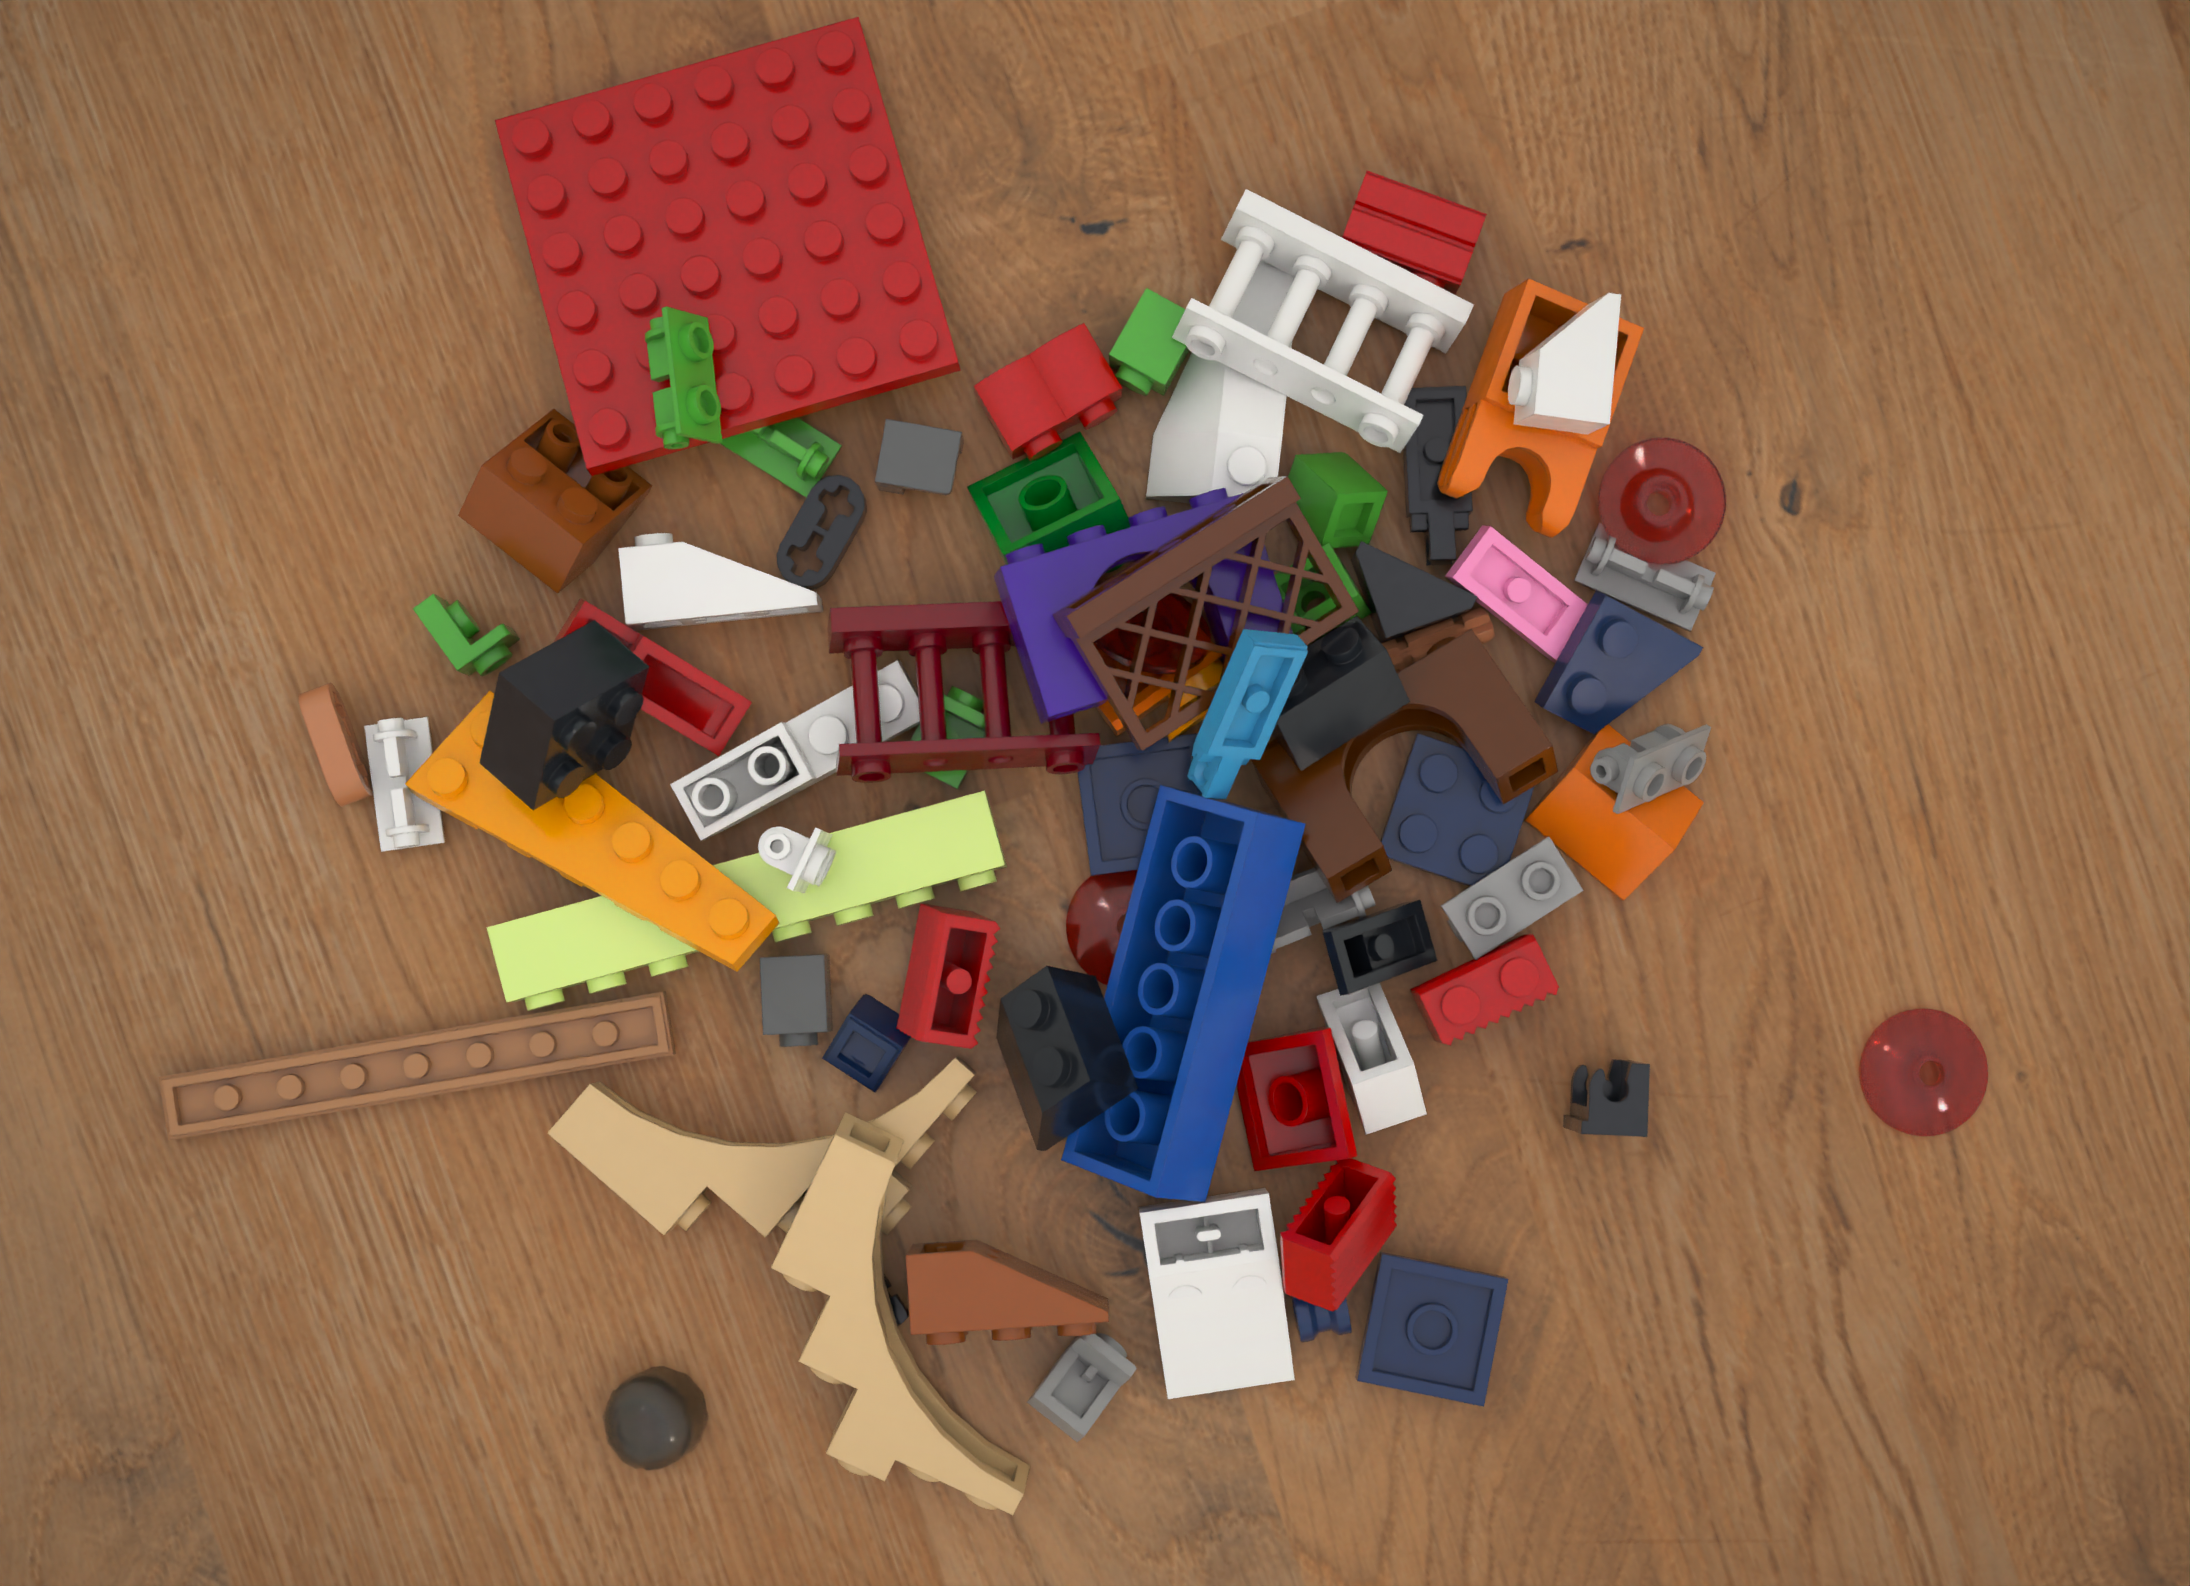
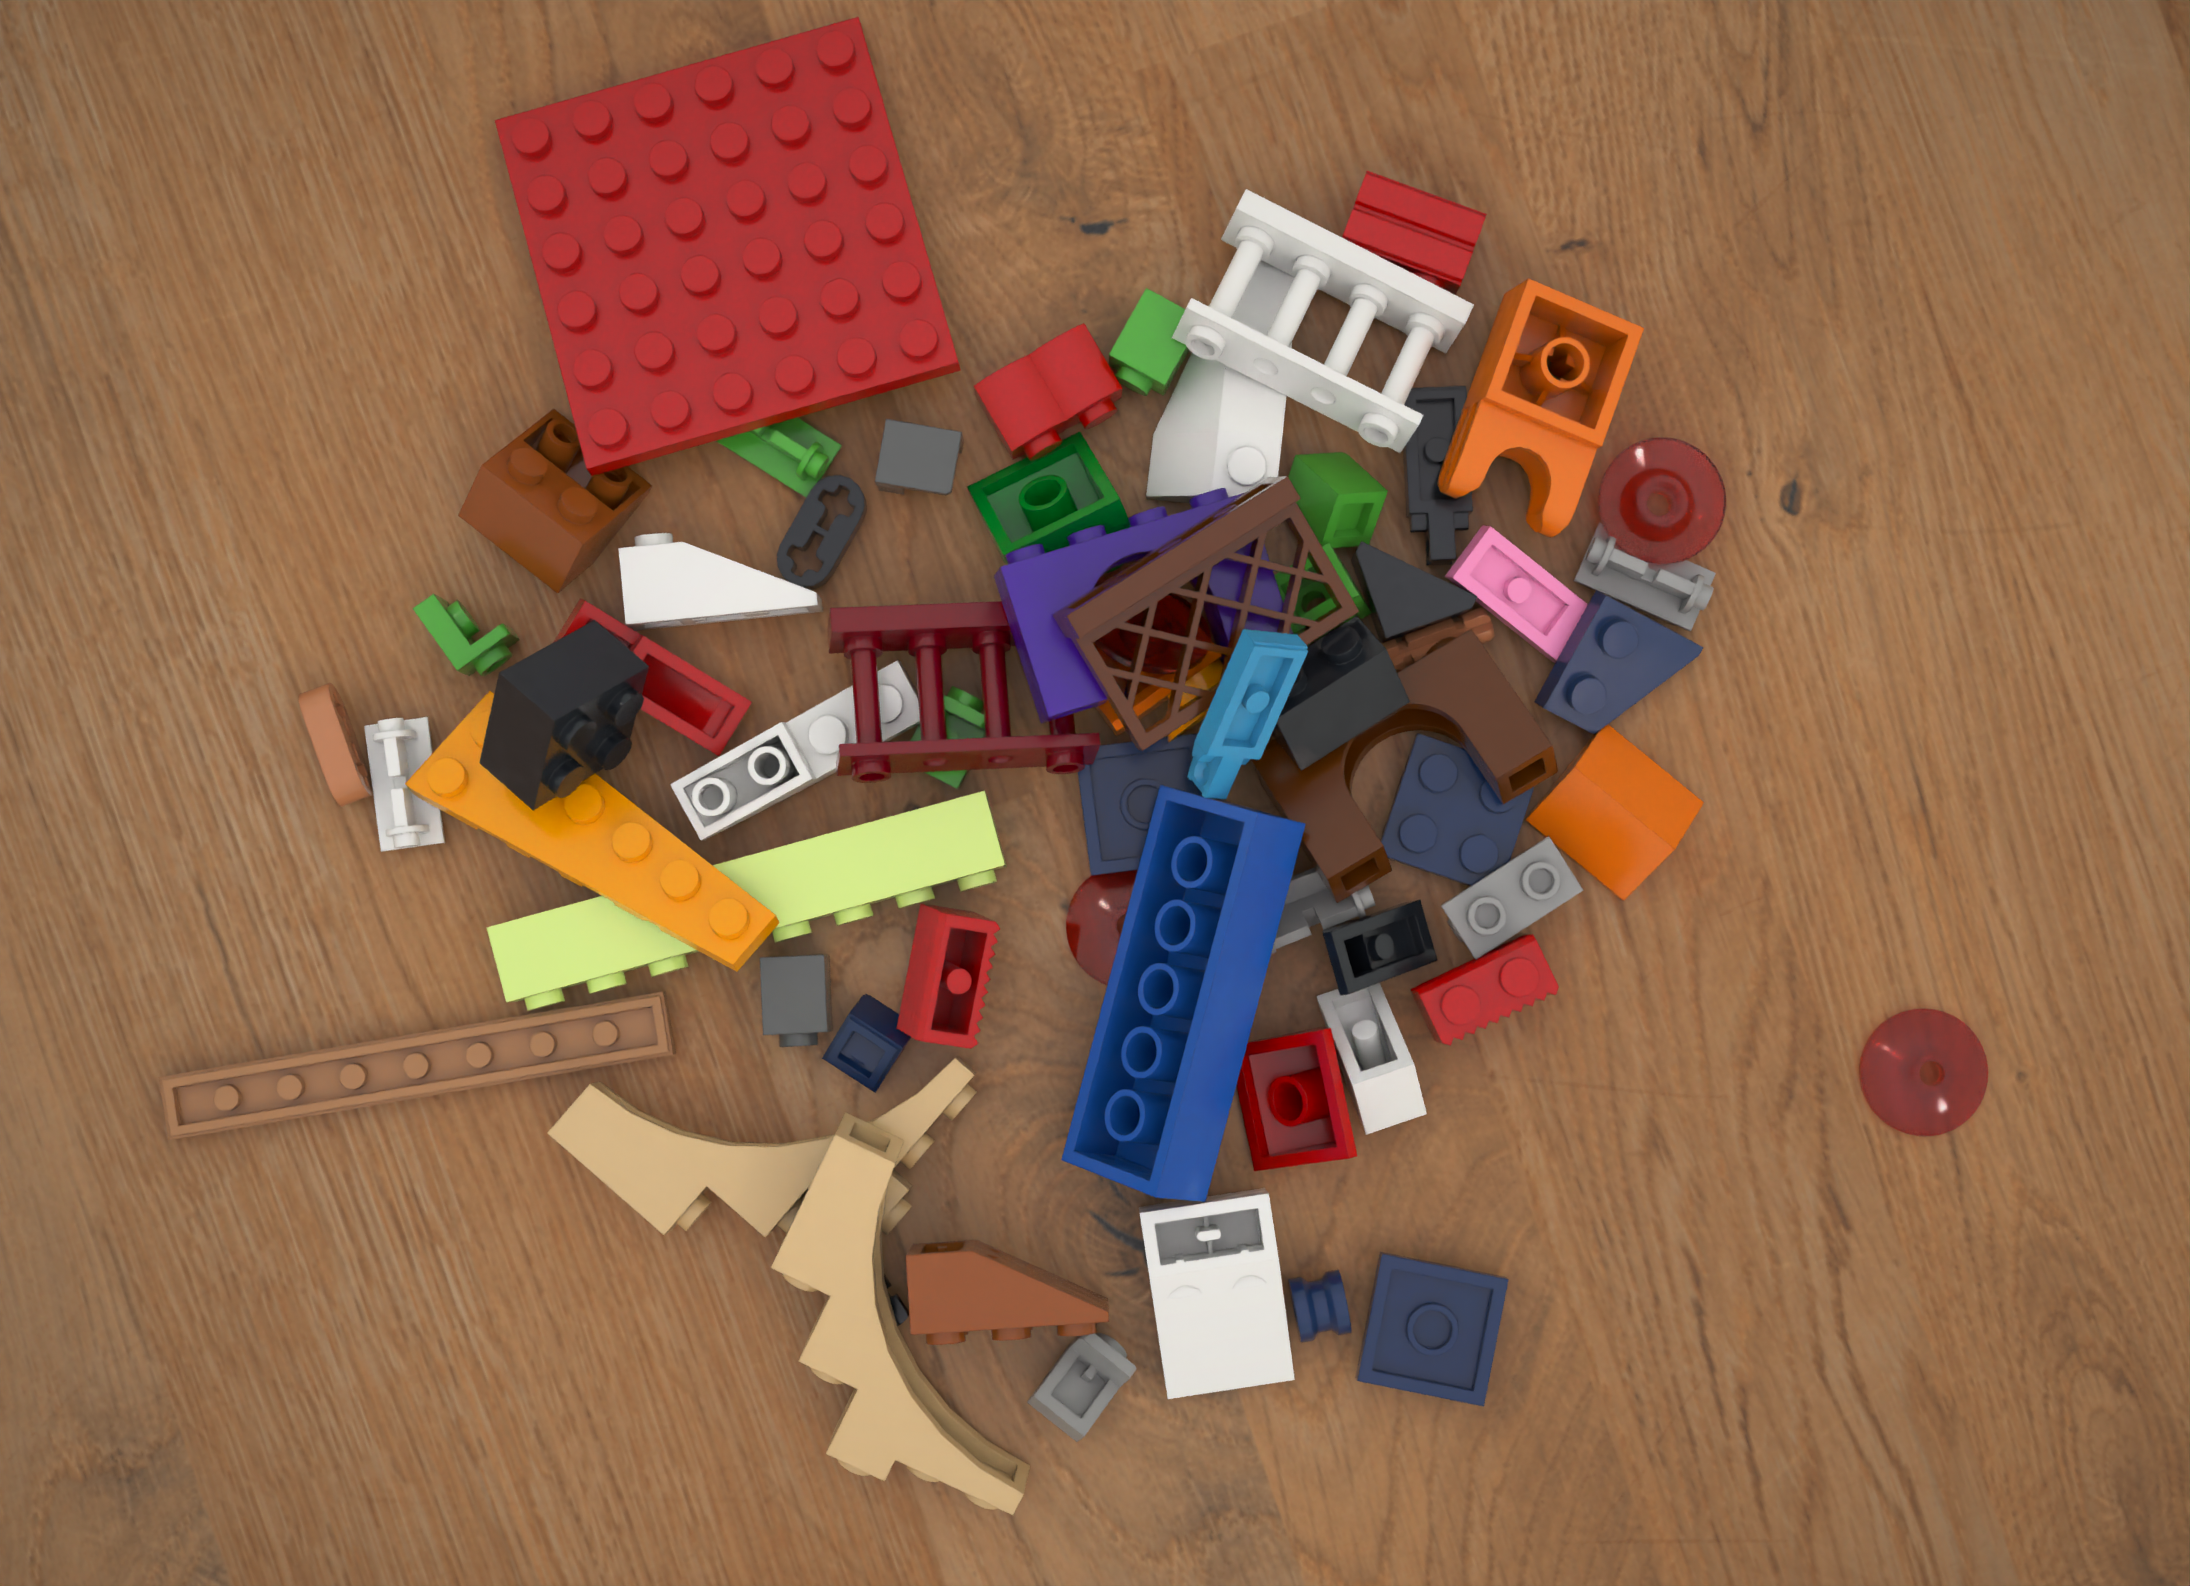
clear smoke hair [602,1366,709,1471] -> none
bright green hinge [644,306,722,449] -> none
white hinge [758,827,836,893] -> none
black slope [996,966,1138,1151] -> none
red brick [1280,1158,1397,1311] -> none
white slope [1508,293,1621,435] -> none
black hinge [1563,1059,1650,1137] -> none
light grey hinge [1590,724,1711,814] -> none

